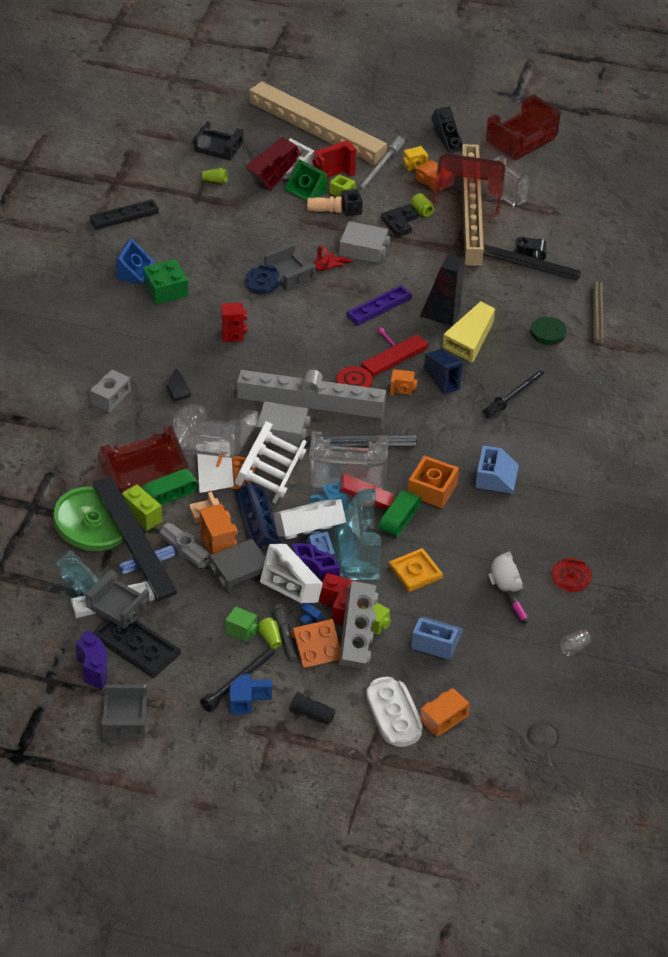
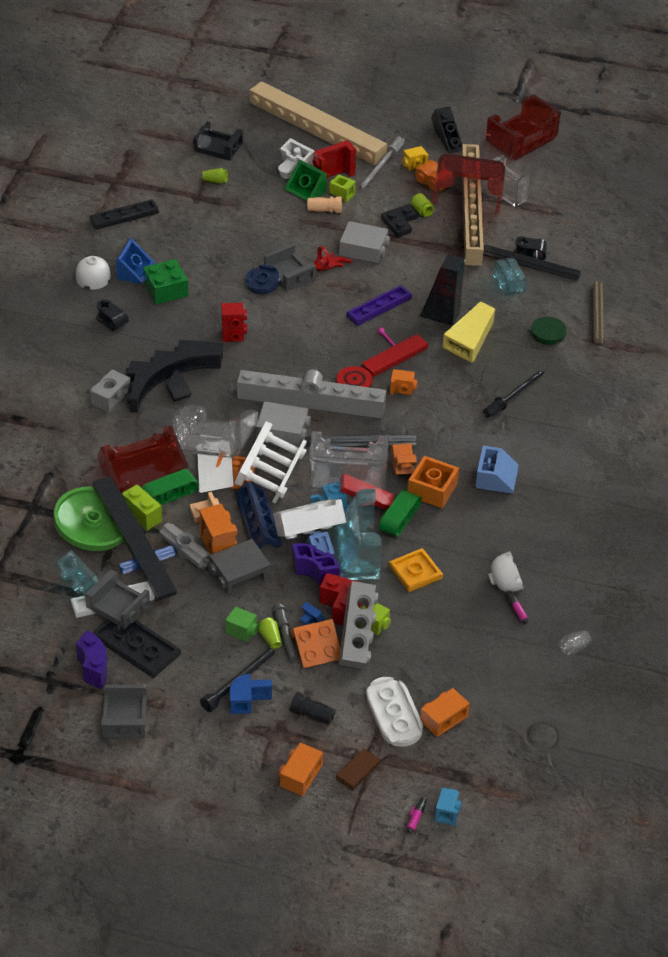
dark red wedge [245,137,302,191] -> none
white wedge [260,544,323,603] -> none
black brick [341,189,363,216] -> none
medium blue slope [411,617,463,660] -> none
dark blue slope [424,349,462,395] -> none
clear red tile [552,558,592,592] -> none
none -> white cylinder [75,256,111,290]
none -> black piece [96,299,129,331]
none -> black arch [125,340,223,413]
none -> orange brick [278,742,323,796]
none -> reddish brown tile [336,748,380,791]
none -> orange brick [390,443,417,475]
none -> piece [406,797,427,833]
none -> dark azure brick [435,787,462,826]
none -> clear light blue brick [493,257,527,295]

